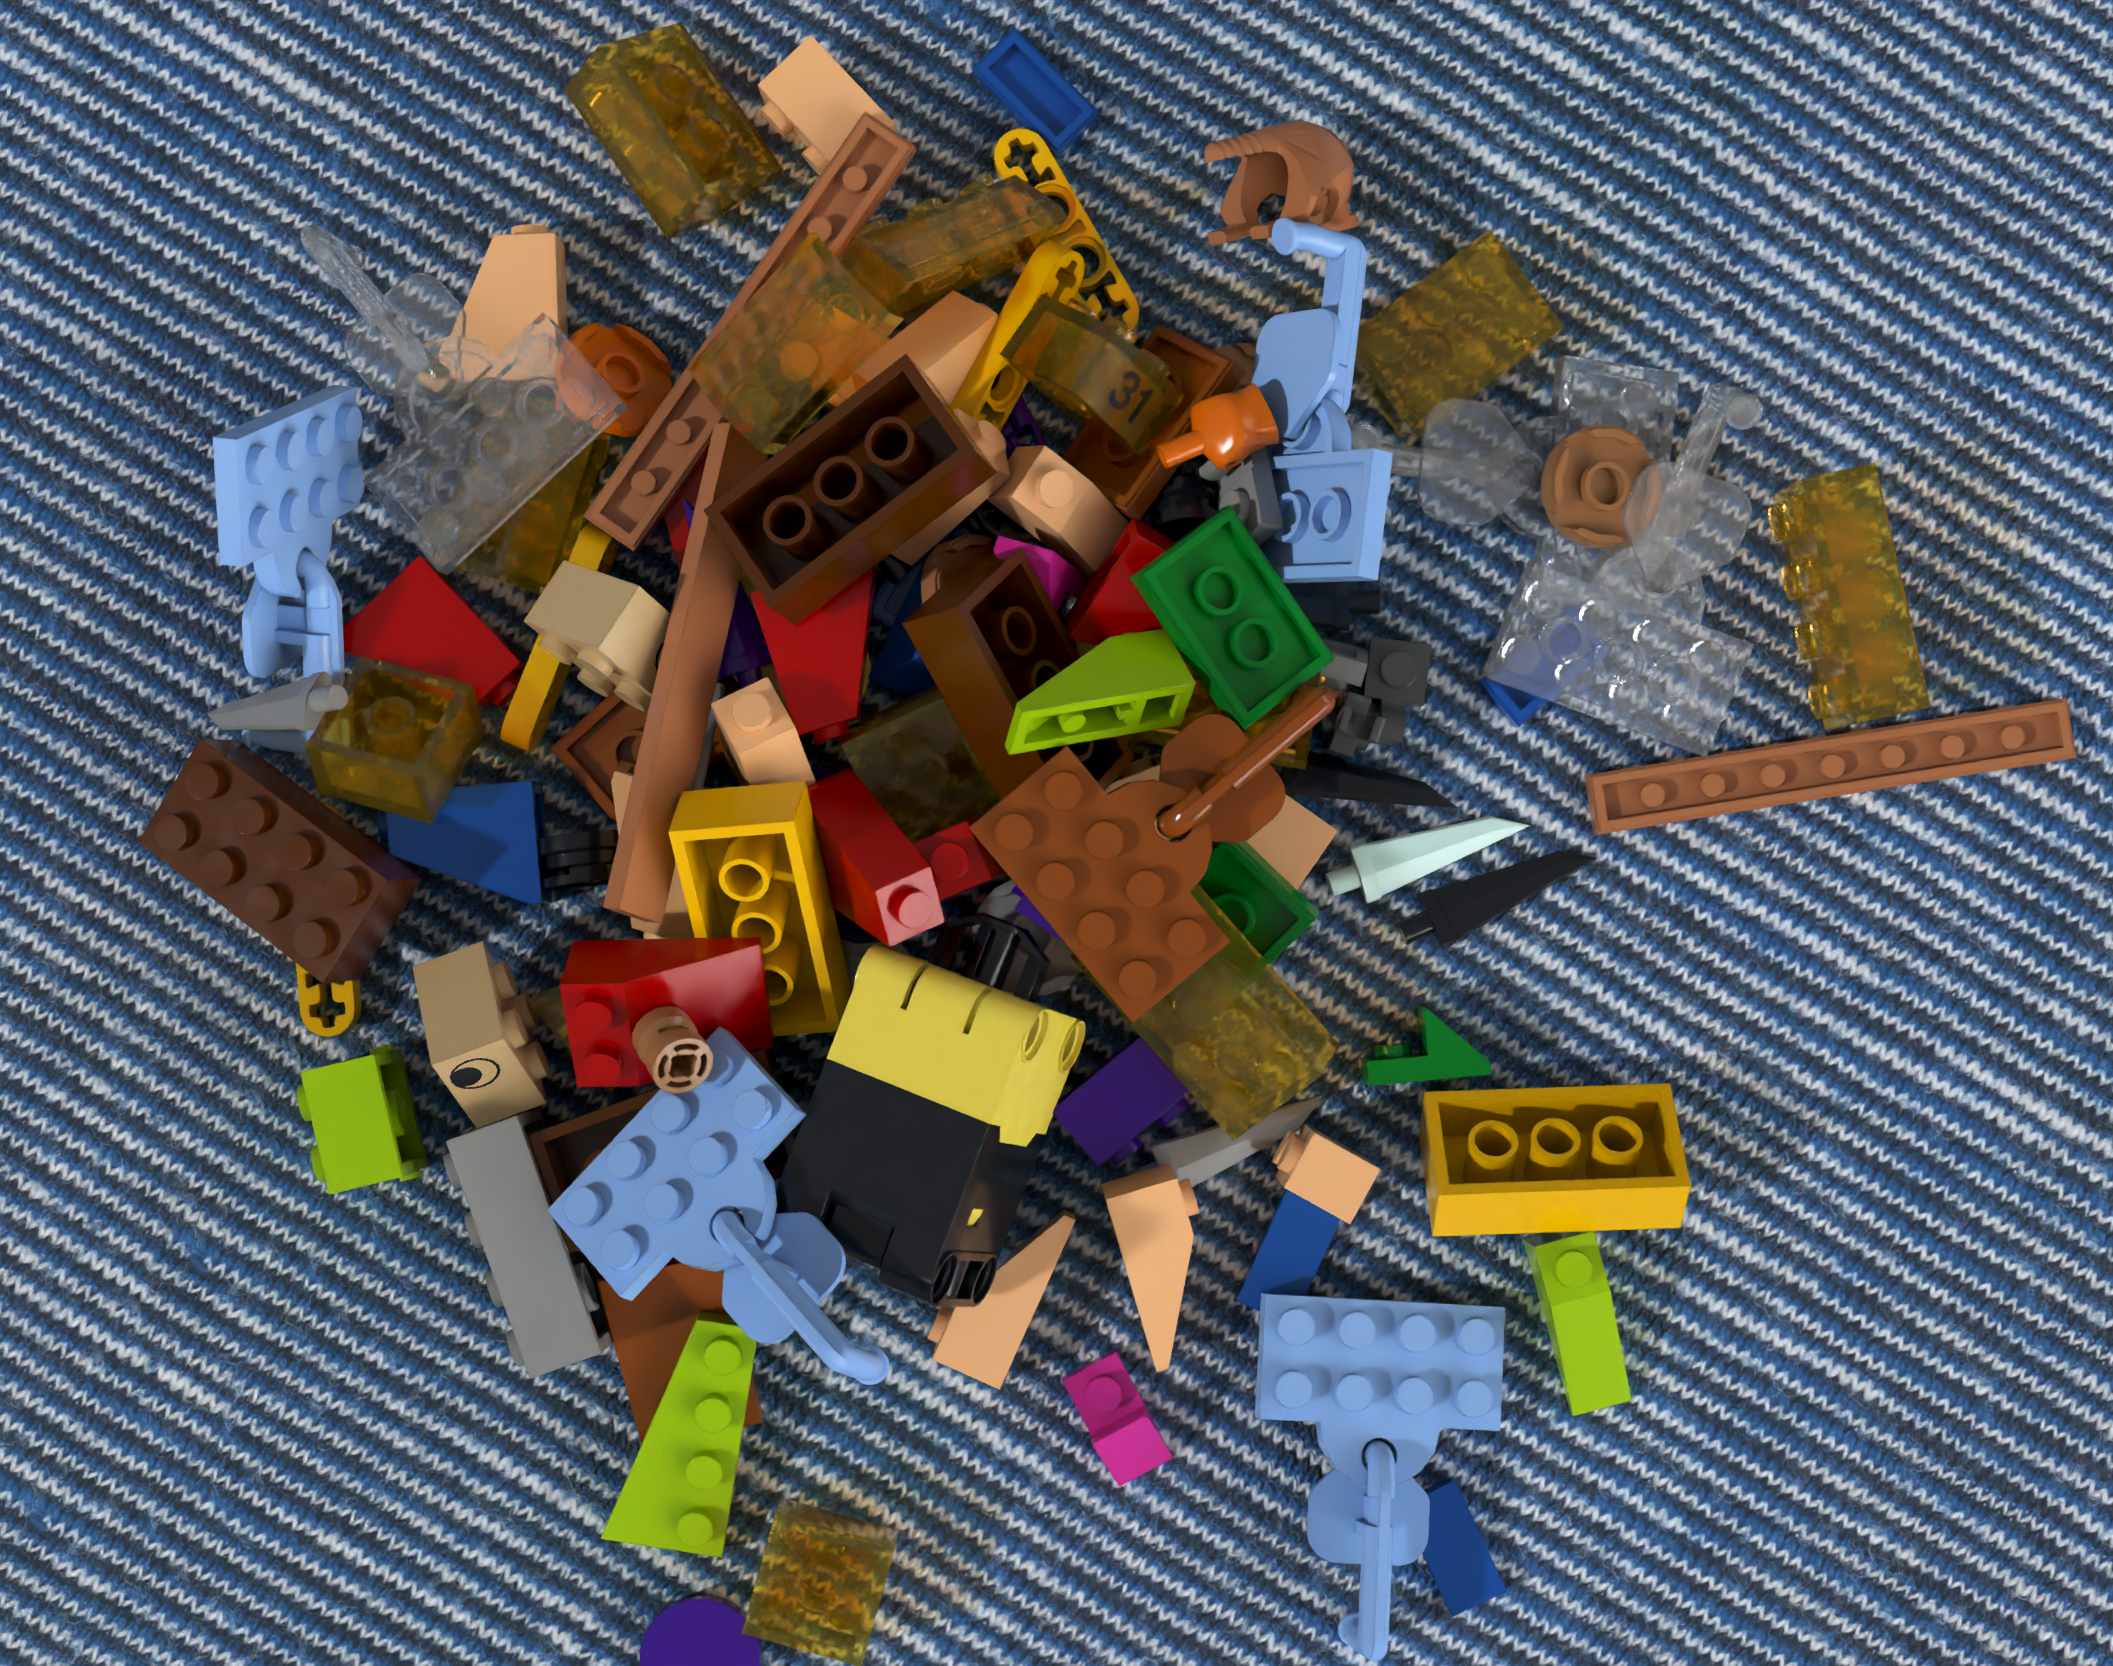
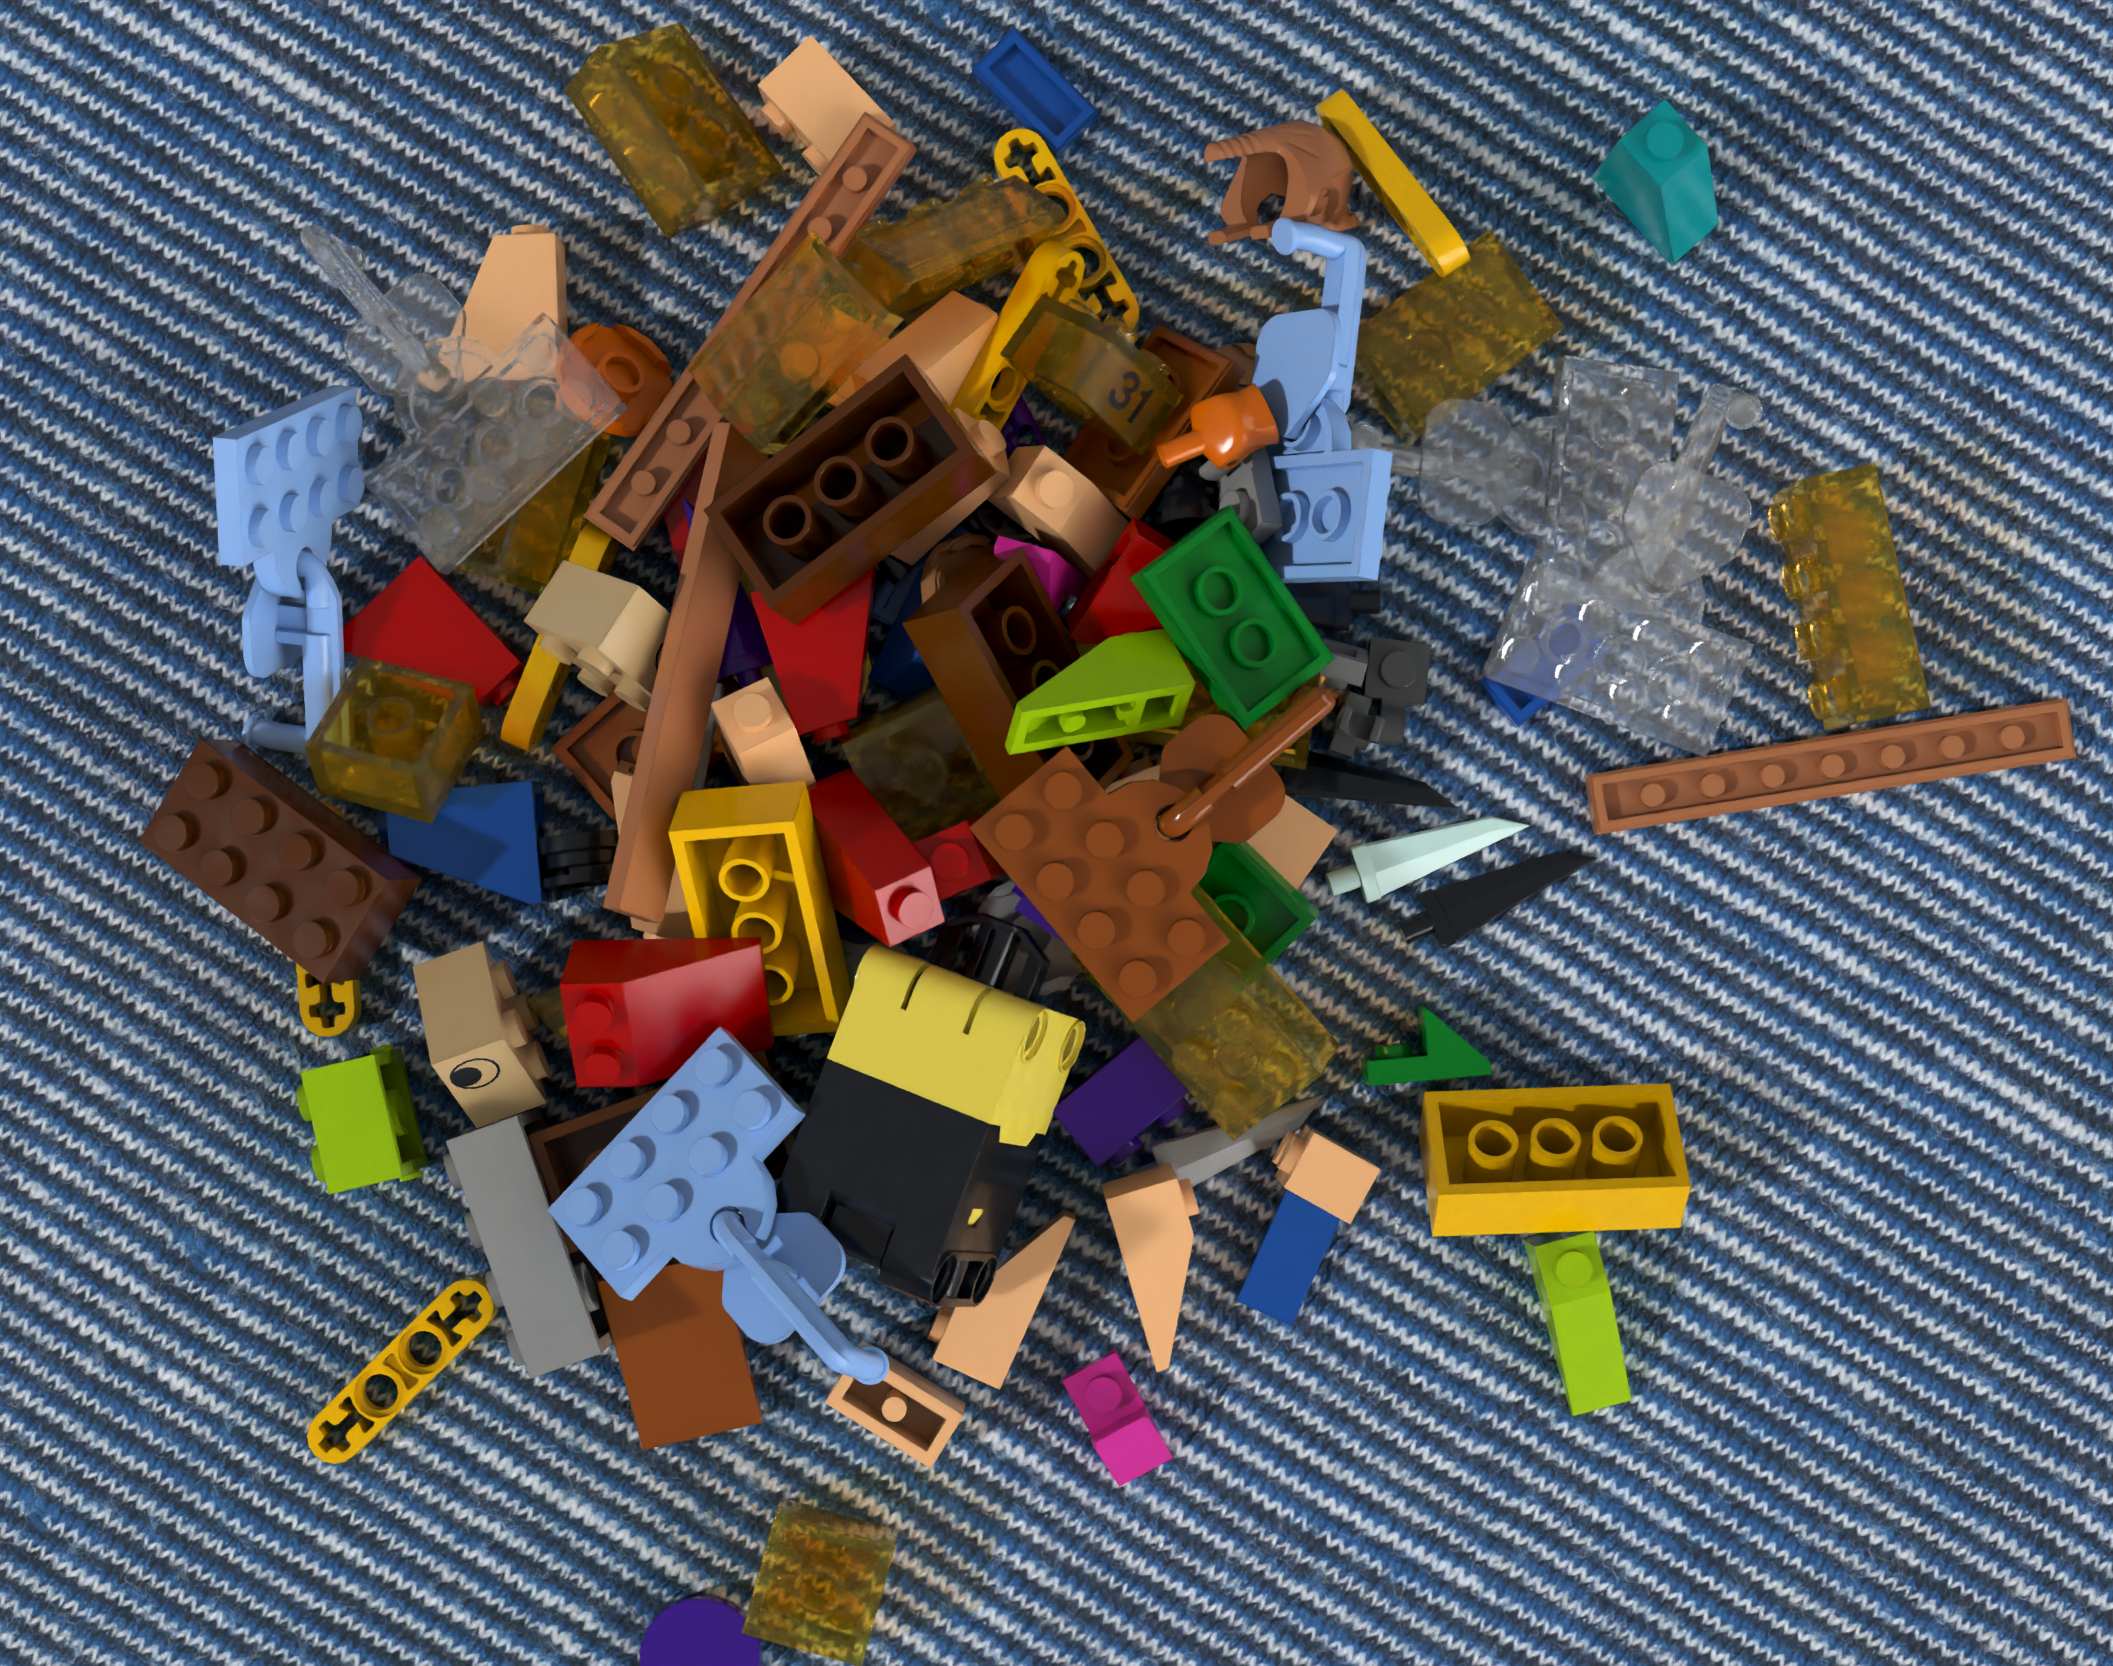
light grey bar [206,672,348,732] -> none
lime wing [601,1311,757,1558] -> none
medium nougat wheel [632,1006,713,1094] -> none
light blue plate [1255,1293,1505,1661] -> none
blue tile [1422,1476,1507,1617] -> none
medium nougat tile [1541,425,1660,548] -> none
none -> yellow beam [307,1276,498,1464]
none -> light nougat brick [825,1339,966,1469]
none -> yellow beam [1315,88,1470,278]
none -> teal slope [1592,99,1719,266]

